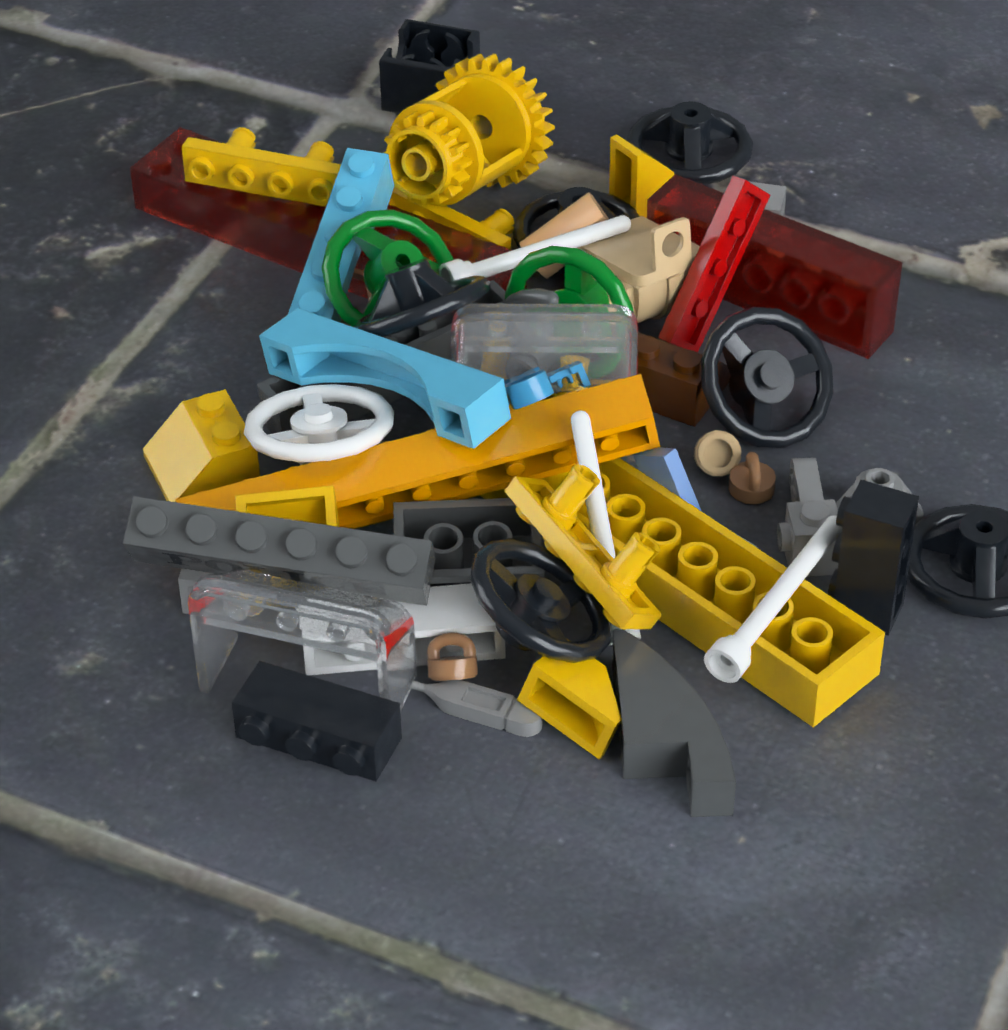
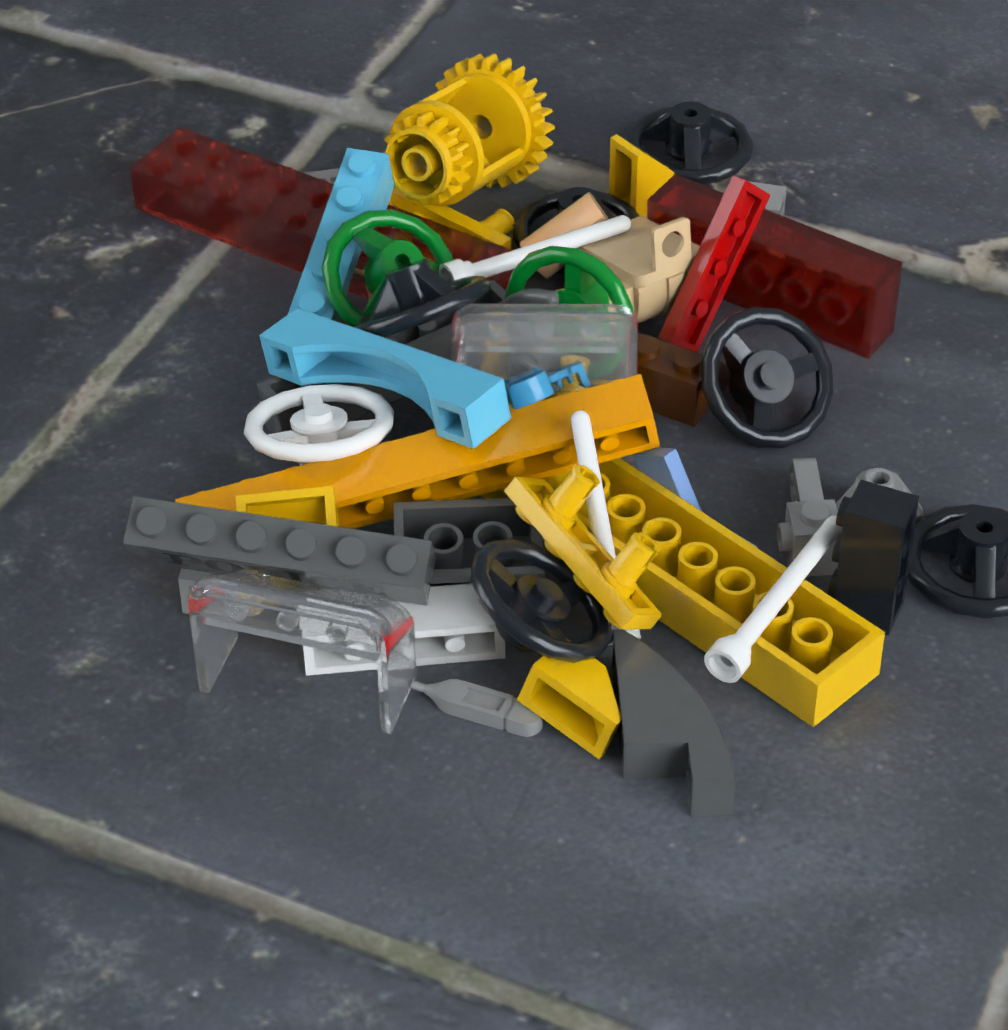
yellow slope [143,389,260,502] -> none
yellow plate [182,127,341,207] -> none
black brick [232,661,402,781] -> none
black piece [379,19,480,116] -> none
medium nougat tile [427,632,478,681] -> none
tan tile [694,430,741,477] -> none
medium nougat tile [729,452,776,504] -> none

